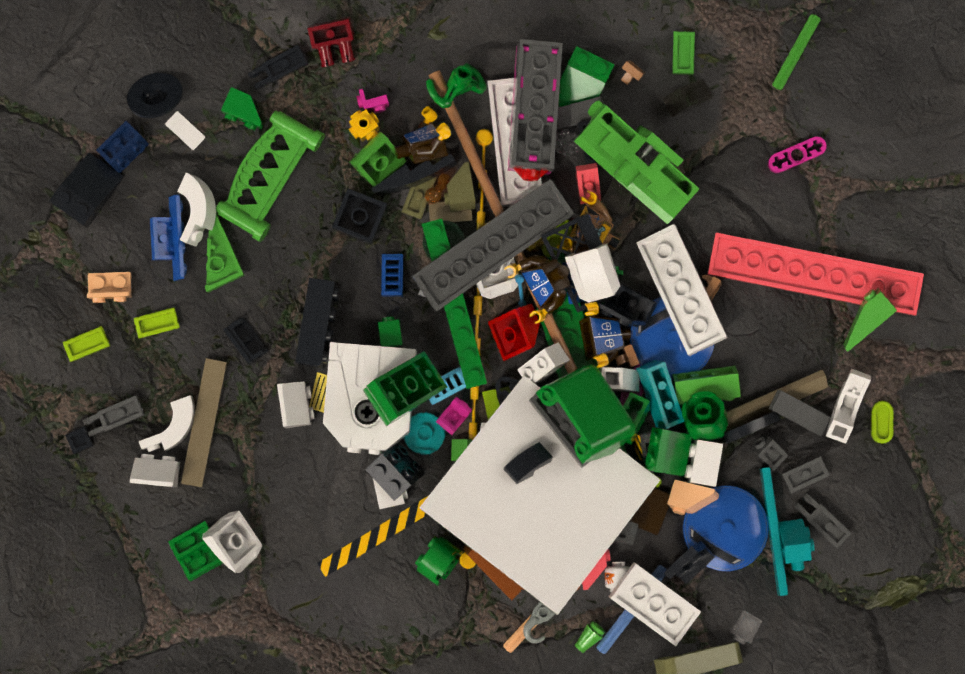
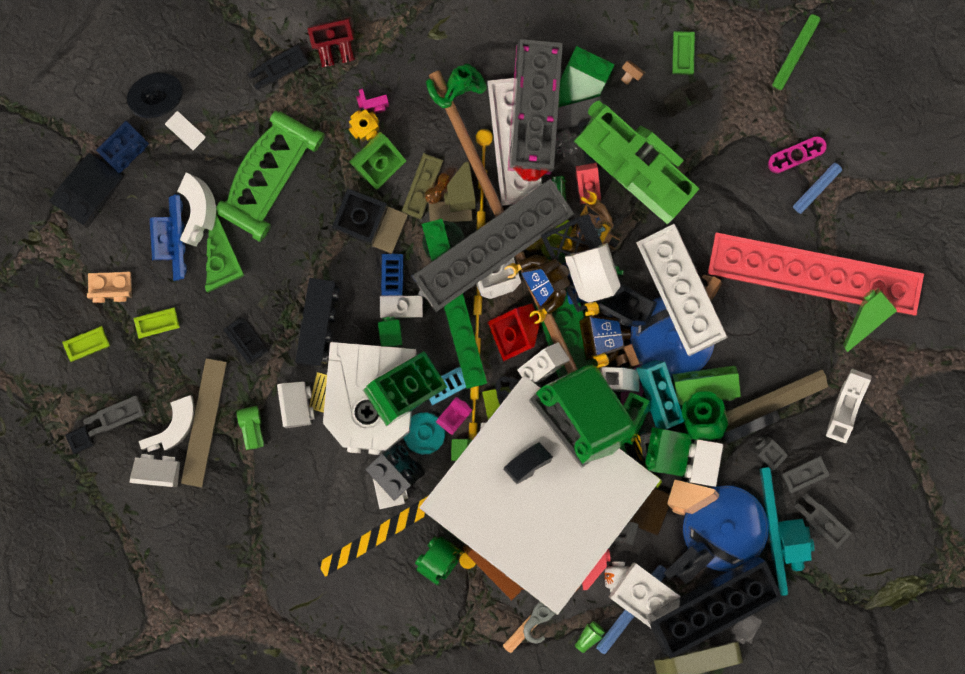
green slope [168,521,223,582] -> none
white slope [202,511,262,573] -> none
green slope [221,87,263,131] -> none
black slope [372,154,457,196] -> none
torso [394,106,451,163] -> none
dark azure hinge [515,274,527,307] -> none
dark grey tile [768,390,831,437] -> none
lime tile [871,401,894,444] -> none
none -> bright green piece [236,406,264,450]
none -> dark tan tile [372,207,408,254]
none -> white plate [380,296,423,318]
none -> green pin [552,176,567,202]
none -> black brick [646,556,783,659]
none -> medium blue axle [793,163,842,214]

